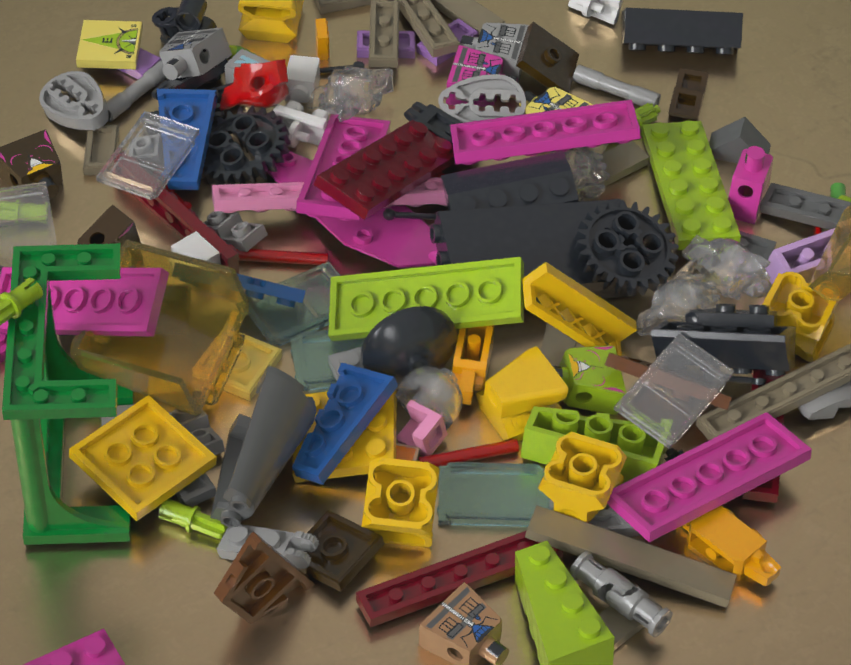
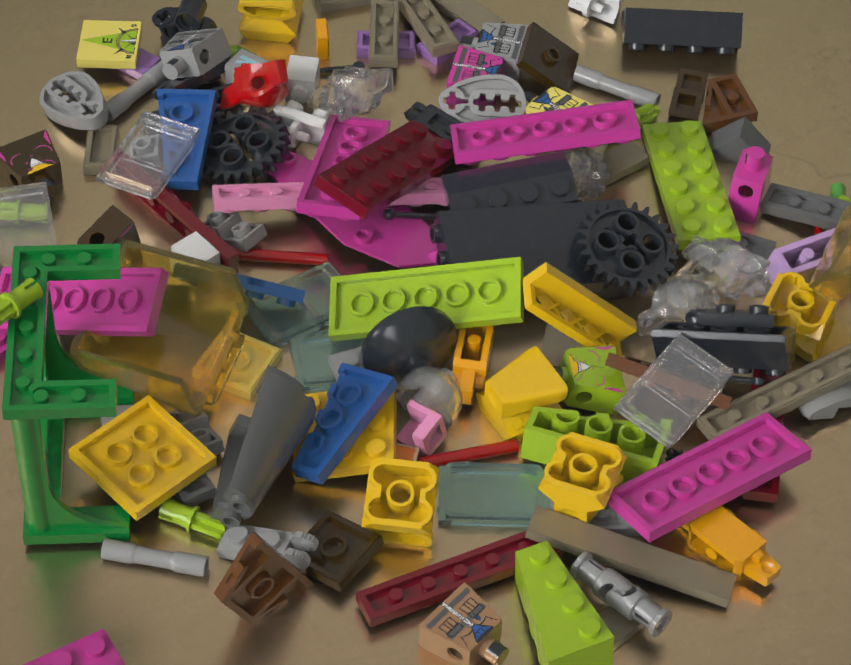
none -> light grey piece [101,538,209,577]
none -> reddish brown wing [703,73,758,133]

